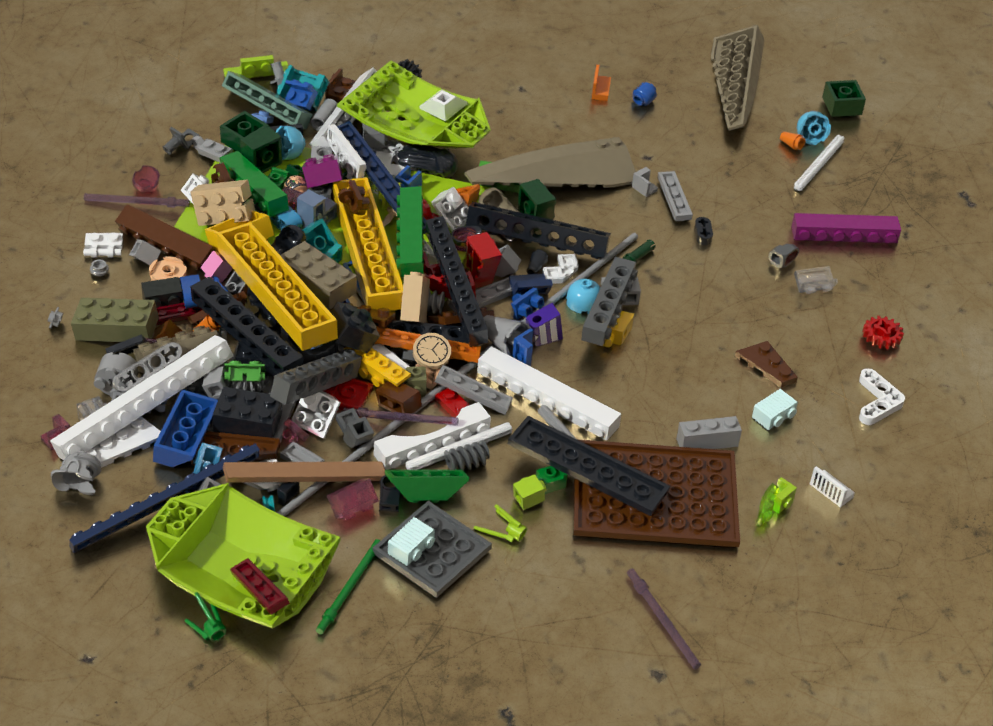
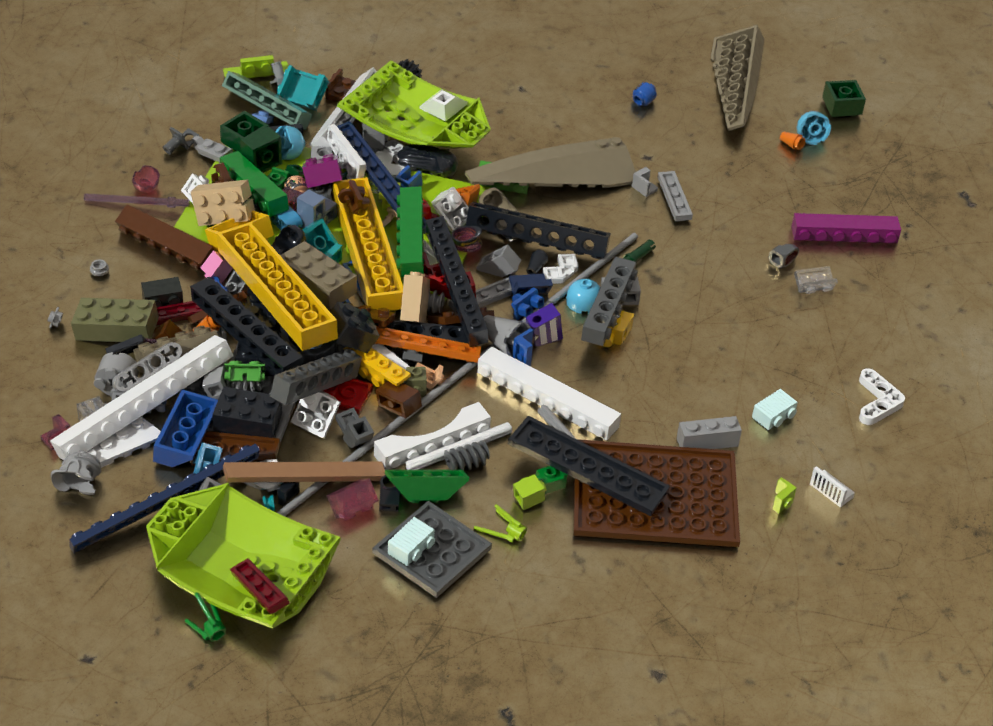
white plate [84,233,123,258] -> none
light grey panel [129,239,161,266] -> none
light nougat plate [149,257,187,281] -> none
blue beam [180,274,200,309] -> none
light grey tile [280,441,325,462] -> none
clear pink tile [282,418,310,443] -> none
blue bracket [285,79,318,110] -> none
light grey pin [310,99,337,131] -> none
green bar [316,539,381,634] -> none
bar [343,407,459,425] -> none
tan tile [413,333,451,370] -> none
light grey tile [434,365,513,415] -> none
red plate [435,388,469,419] -> none
red wedge [465,232,502,289] -> none
dark green brick [518,179,556,232] -> none
orange panel [592,64,611,101] -> none
bar [627,568,701,669] -> none
black beam [694,217,713,245] -> none
reddish brown wing [735,341,798,388] -> none
clear neon green slope [756,483,779,527] -> none
white axle [794,135,845,191] -> none
red gear [862,316,904,349] -> none

